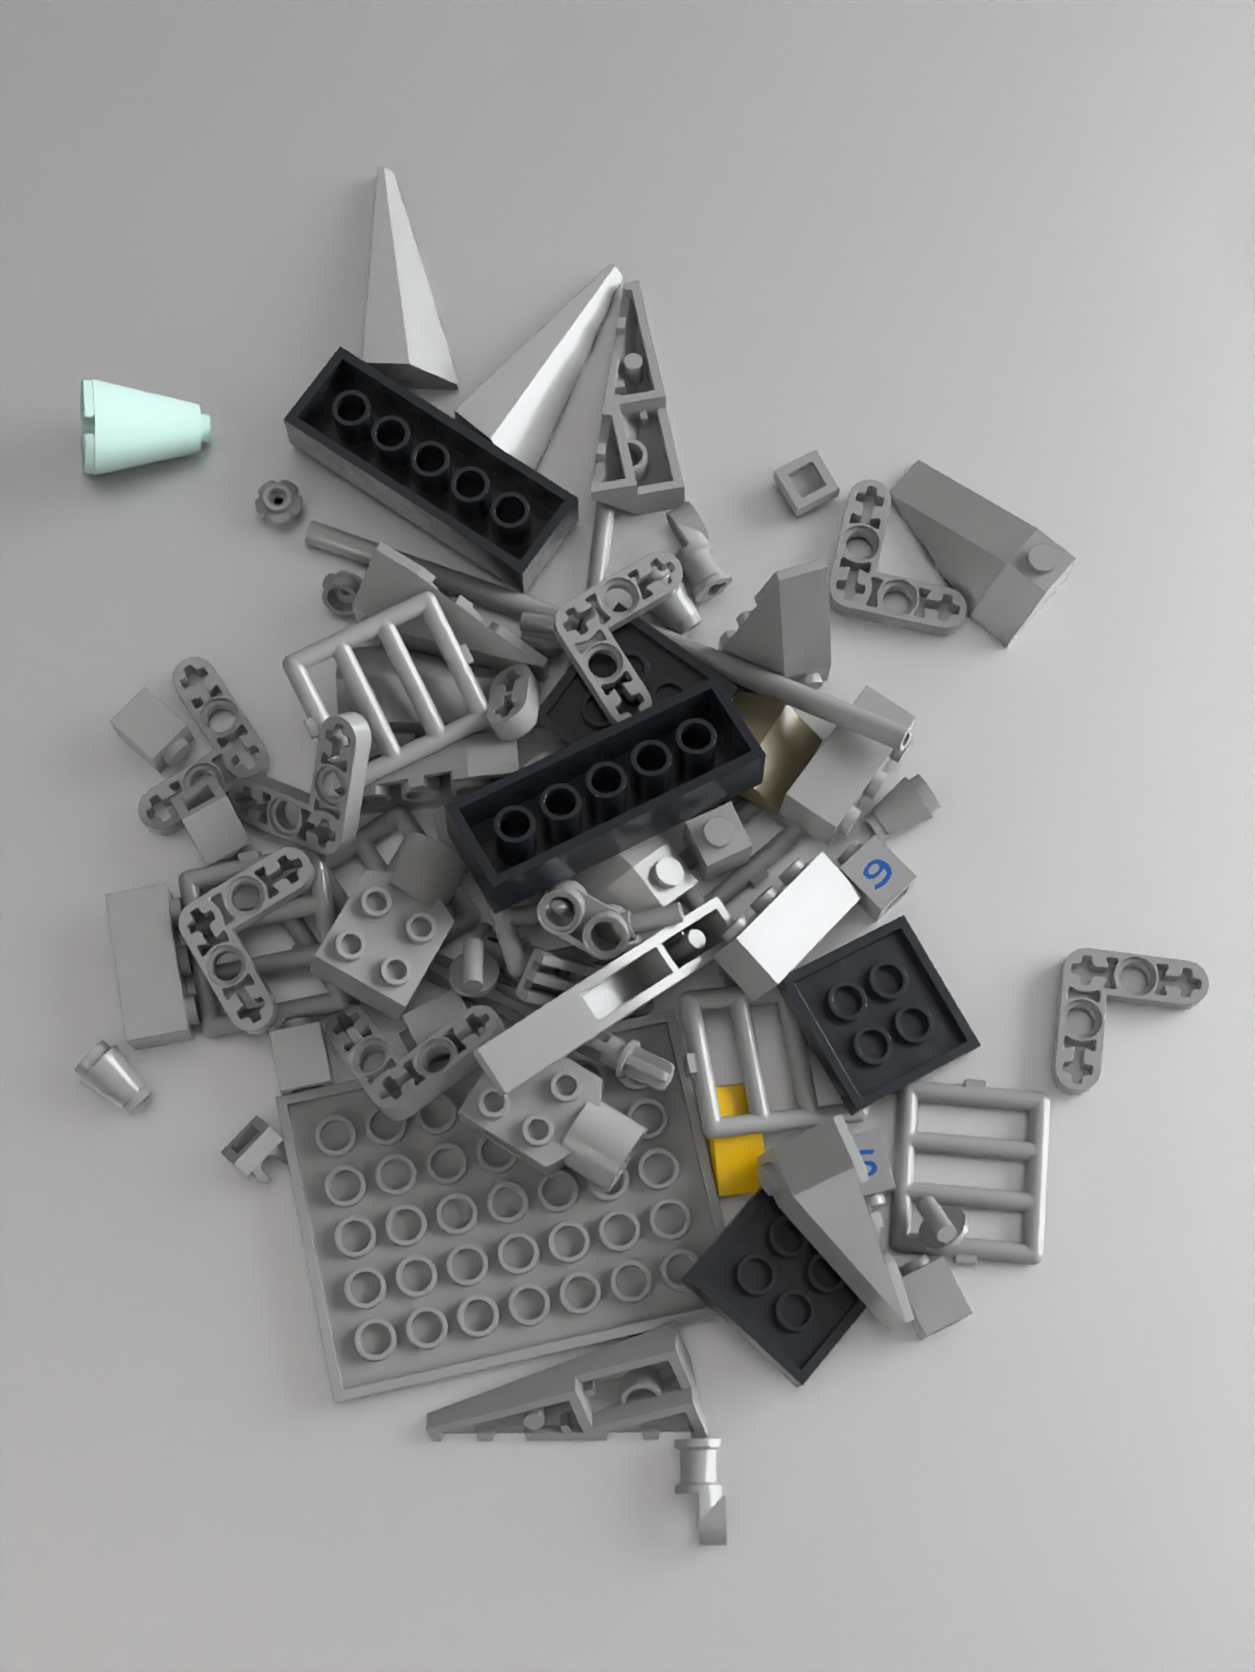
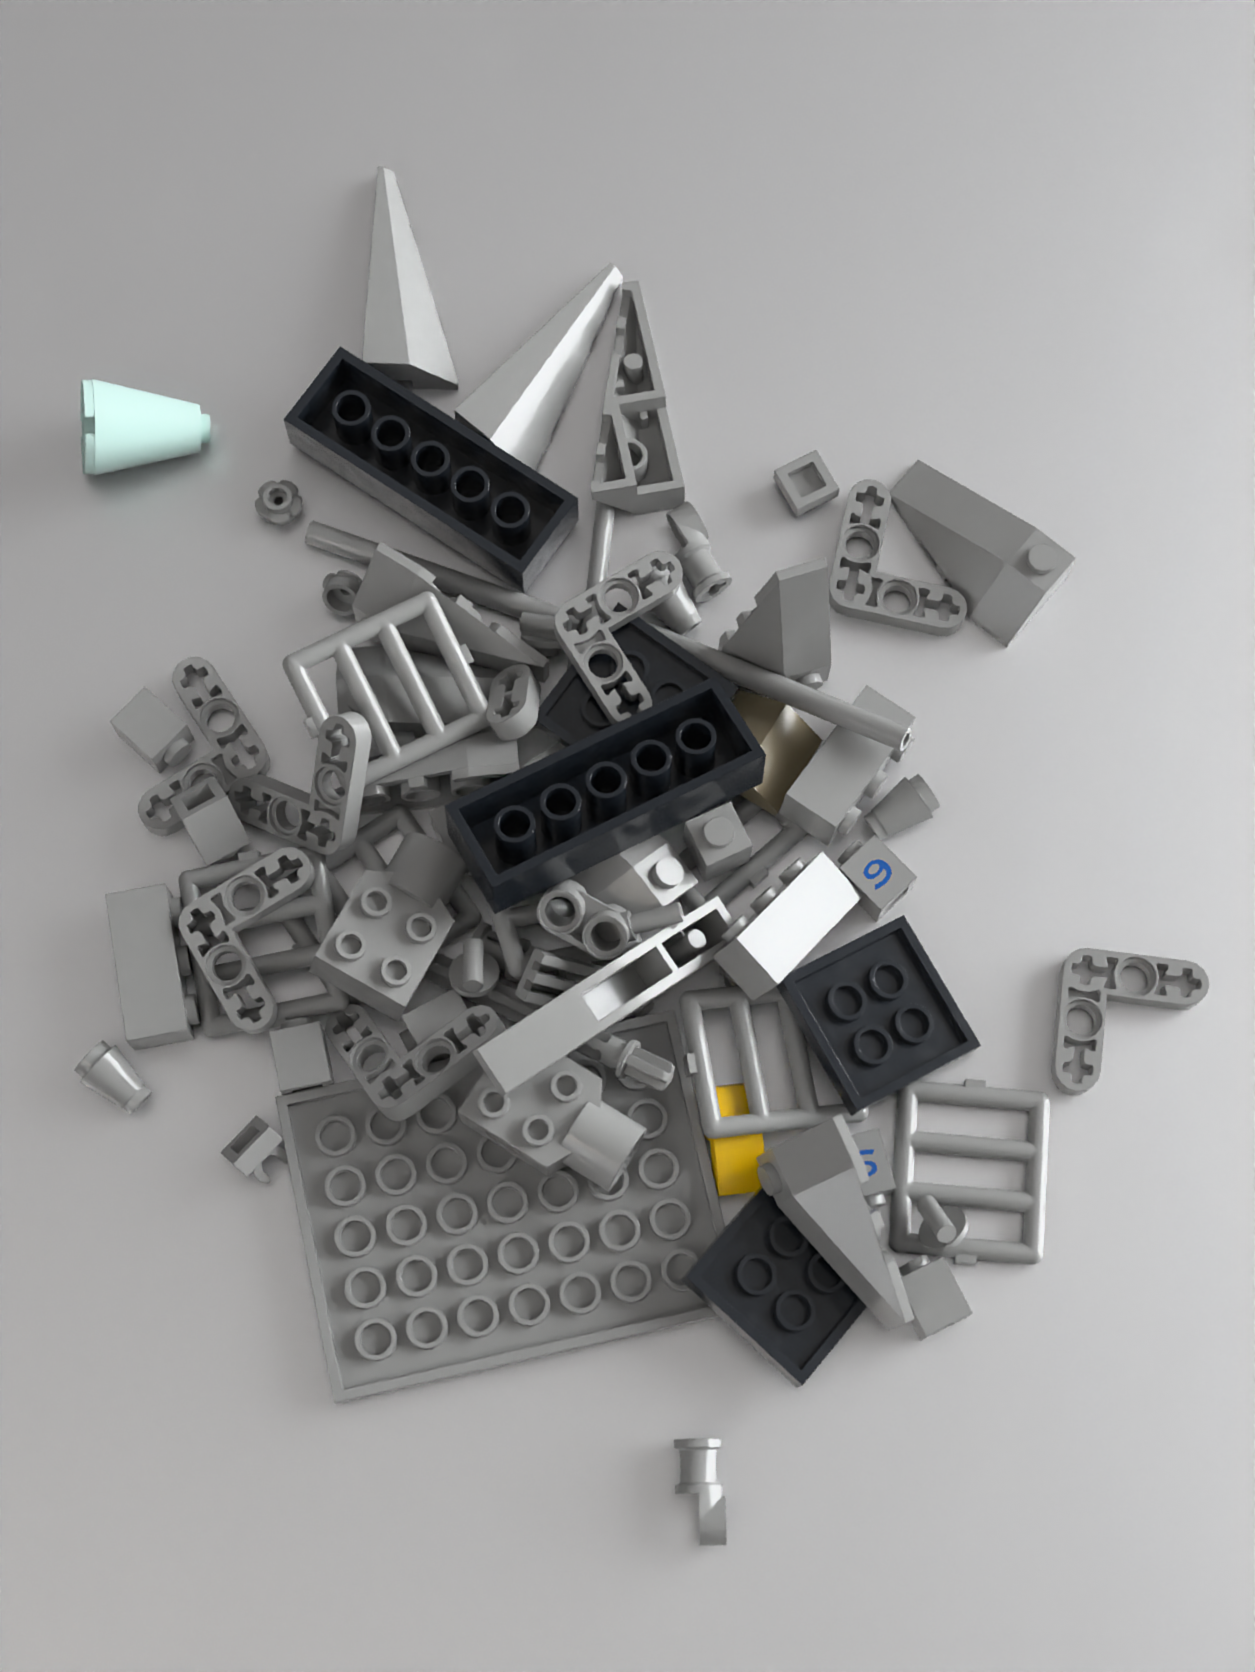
light grey wedge [426,1321,708,1441] -> none

